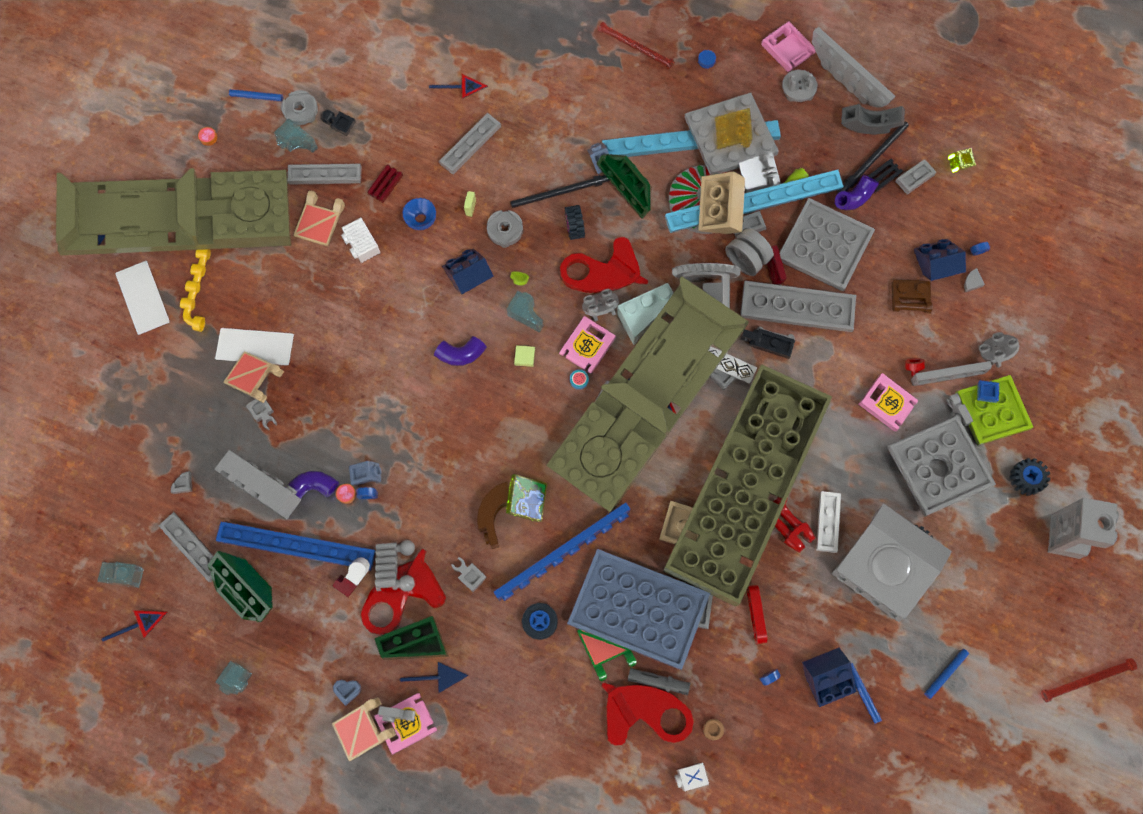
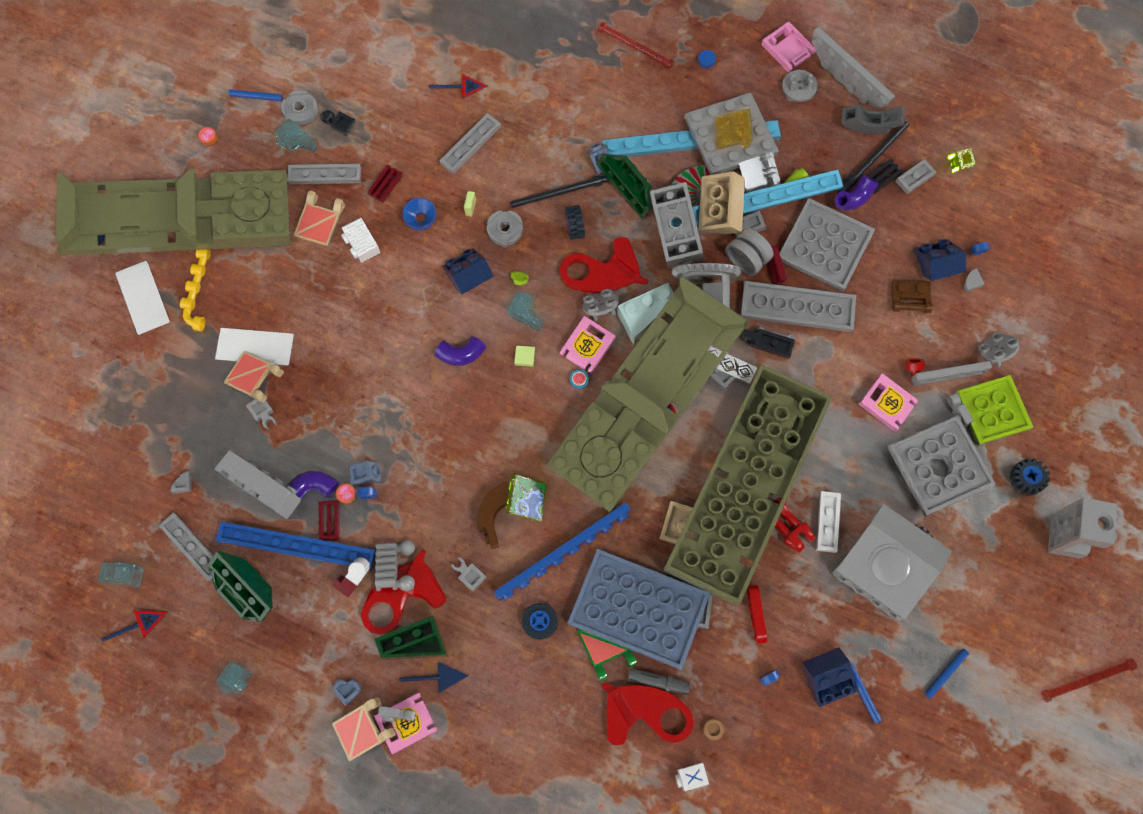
blue tile [977,380,999,403] -> none
none -> dark red tile [318,500,340,541]
none -> light grey plate [650,182,704,269]

